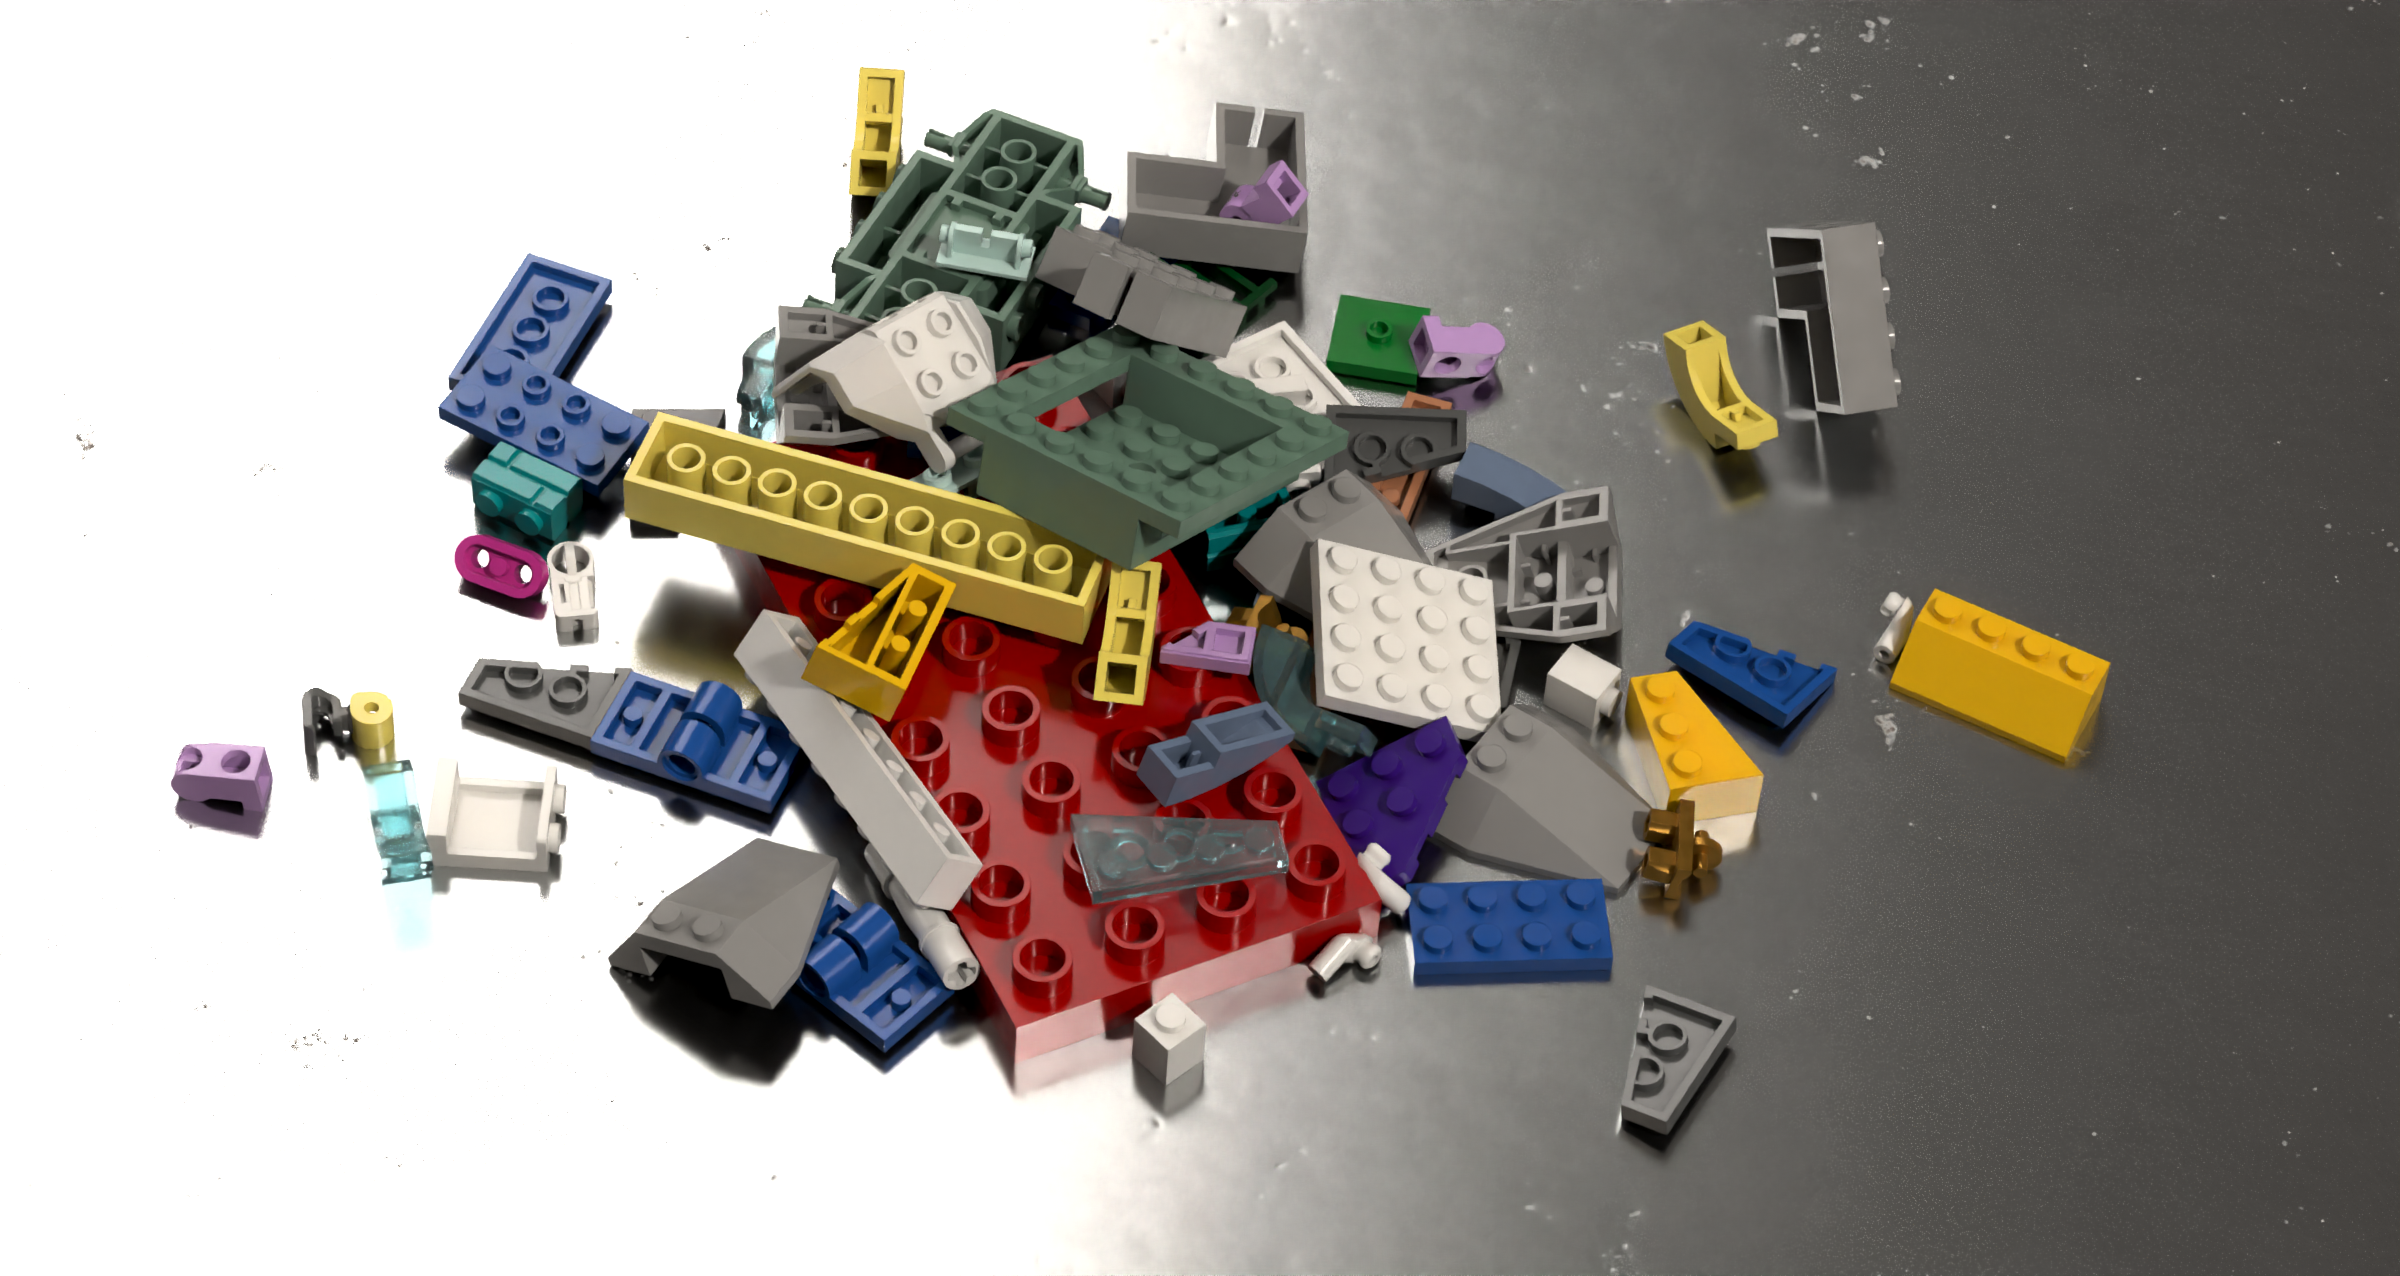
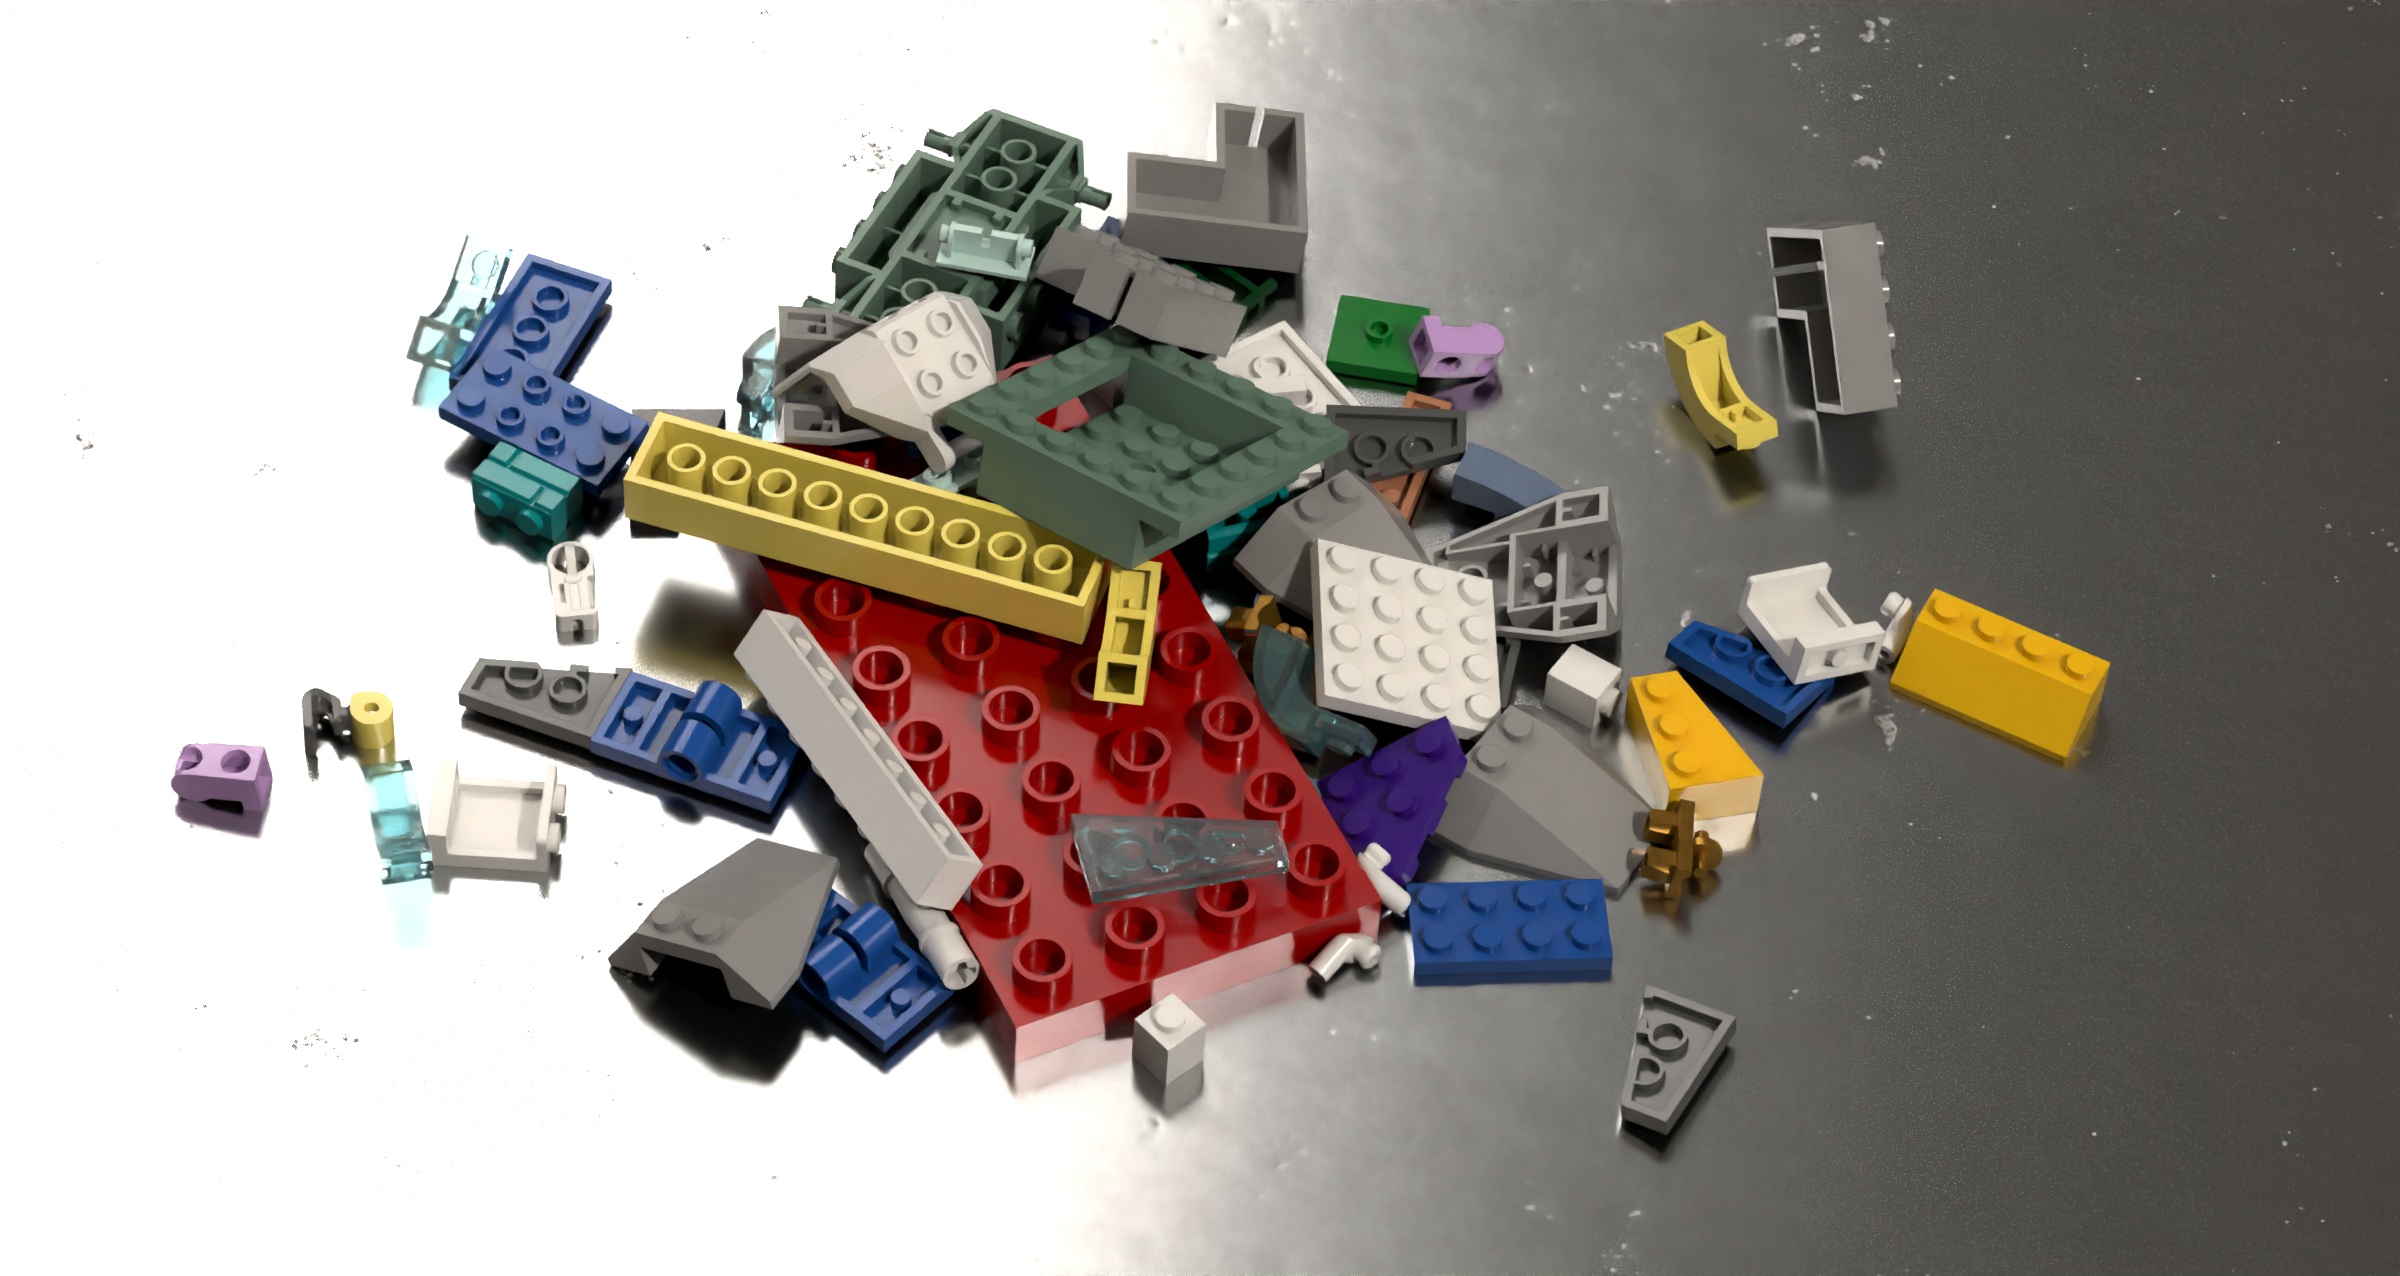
dark pink plate [454,534,549,598] -> none
yellow wedge [801,563,957,722] -> none
light yellow arch [849,67,905,197] -> none
sand blue slope [1136,701,1295,807] -> none
lavender tile [1160,621,1256,675] -> none
lavender leg [1219,159,1309,224] -> none
none -> clear light blue arch [405,234,513,373]
none -> white panel [1737,562,1886,685]

